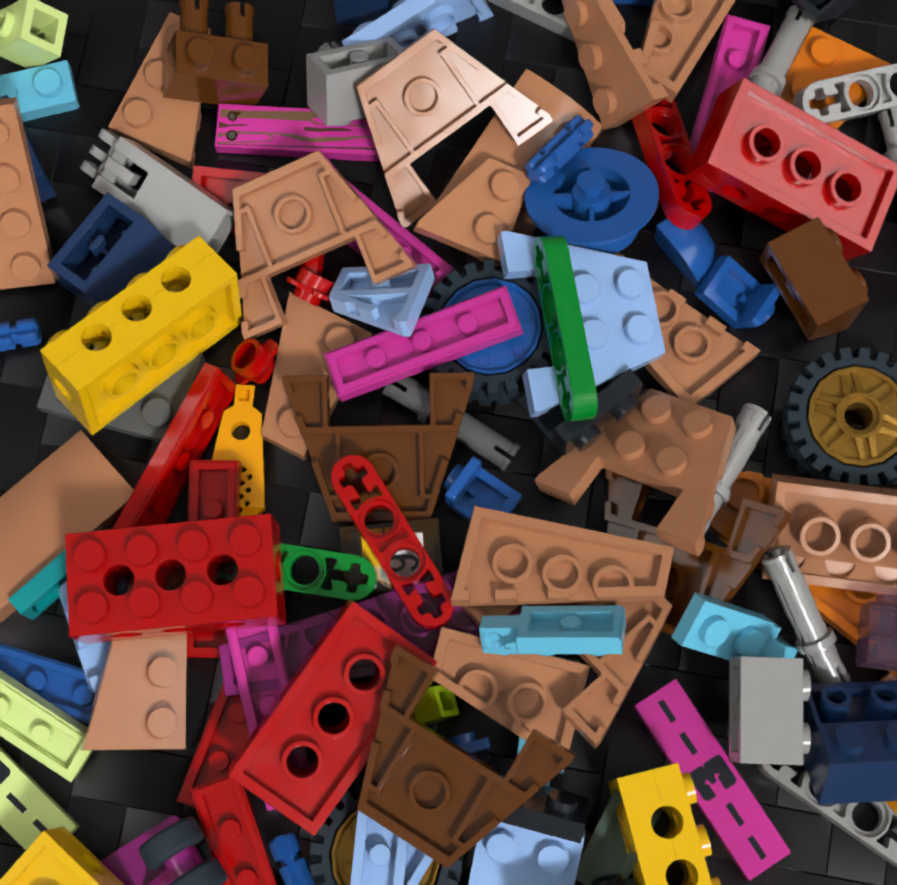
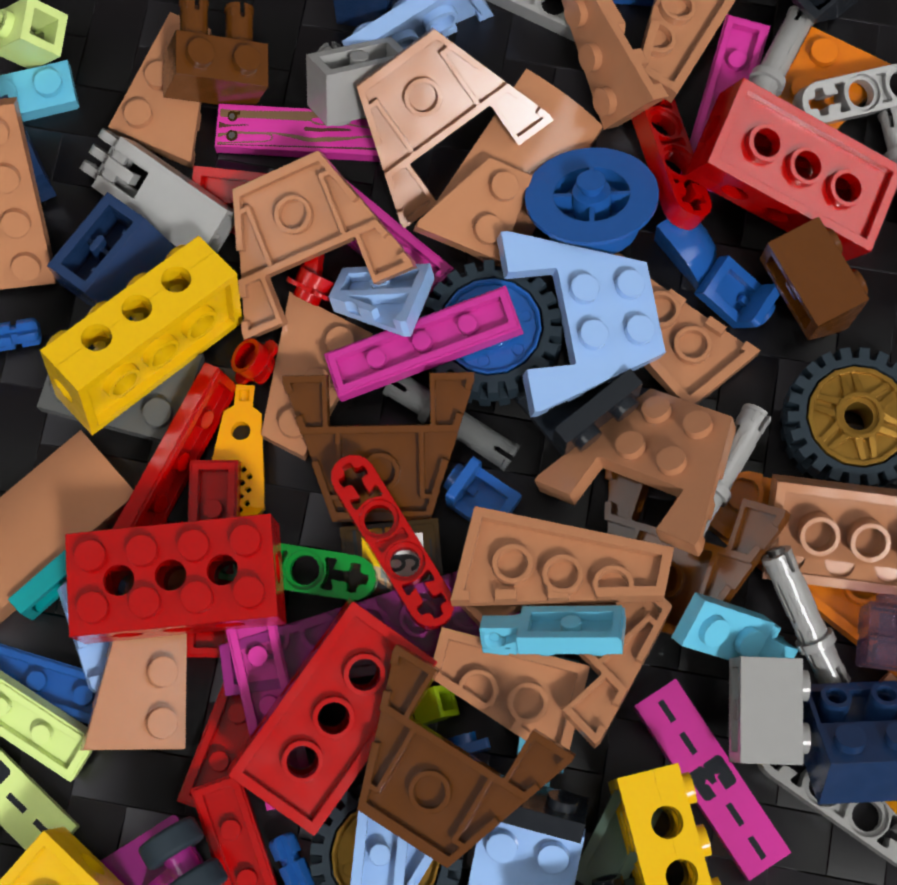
blue axle [525,115,594,185] -> none
green beam [533,235,598,422] -> none

